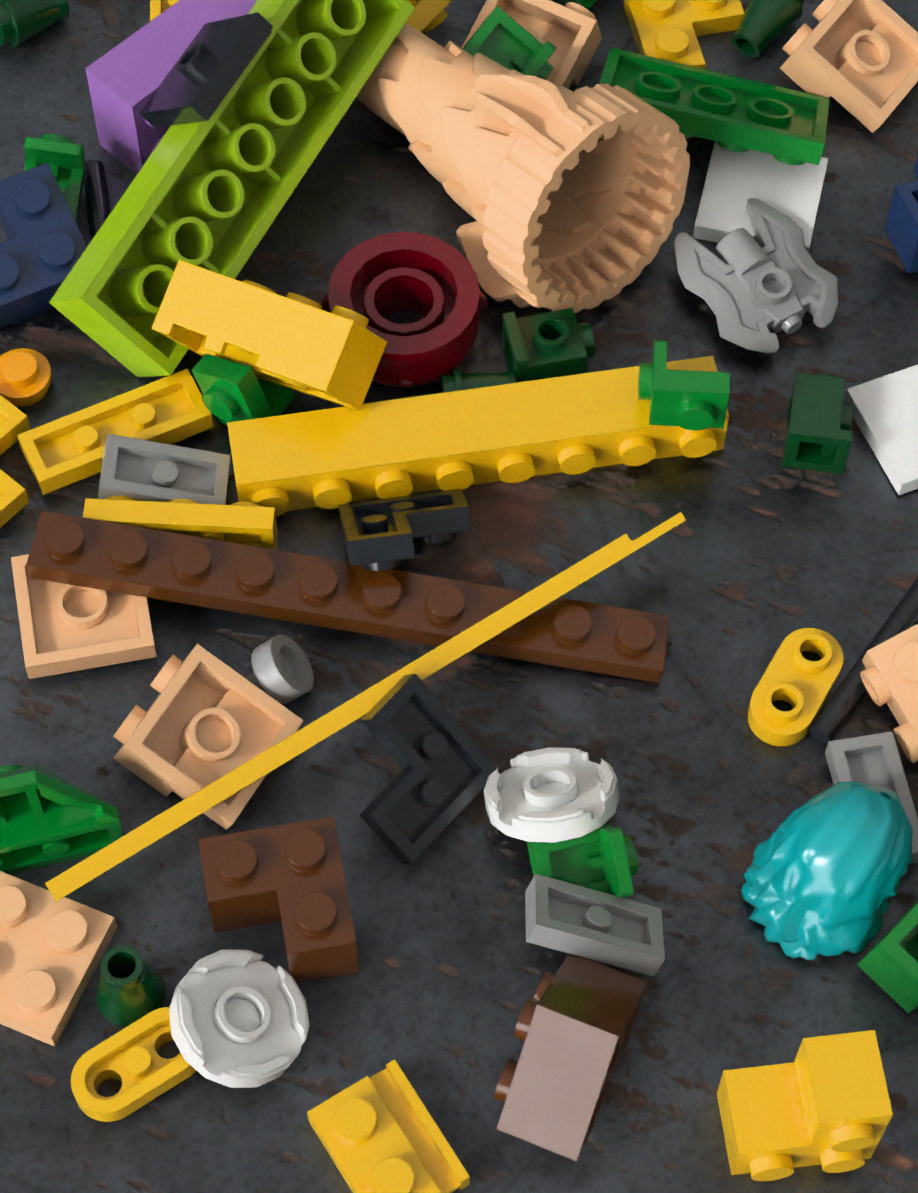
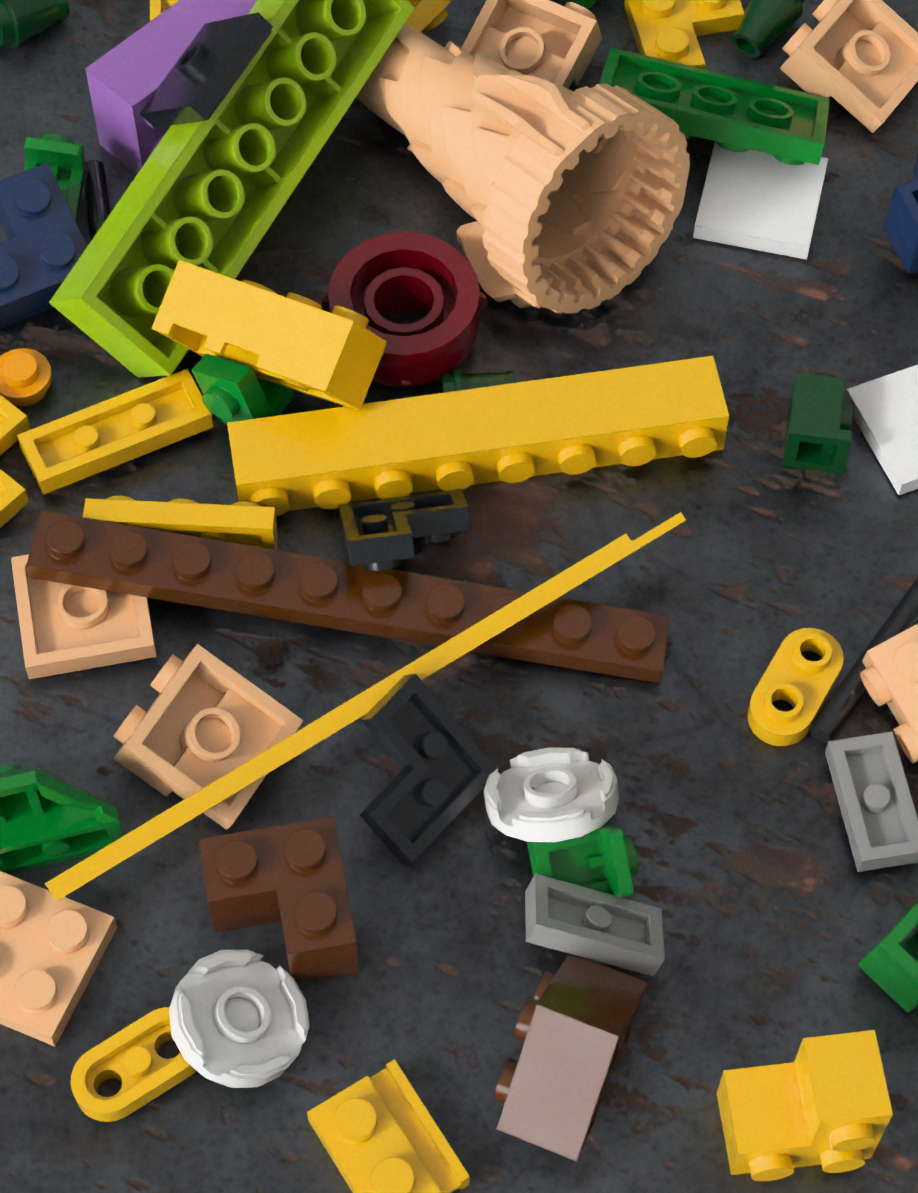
dark green cone [96,945,165,1027] -> none
light grey plate [97,434,230,505] -> none
light grey tile [245,634,314,704] -> none
green bracket [462,6,556,79] -> none
dark green brick [501,308,595,383] -> none
green bracket [638,340,730,431] -> none
light grey piece [674,198,838,353] -> none
teal piece [741,781,913,960] -> none

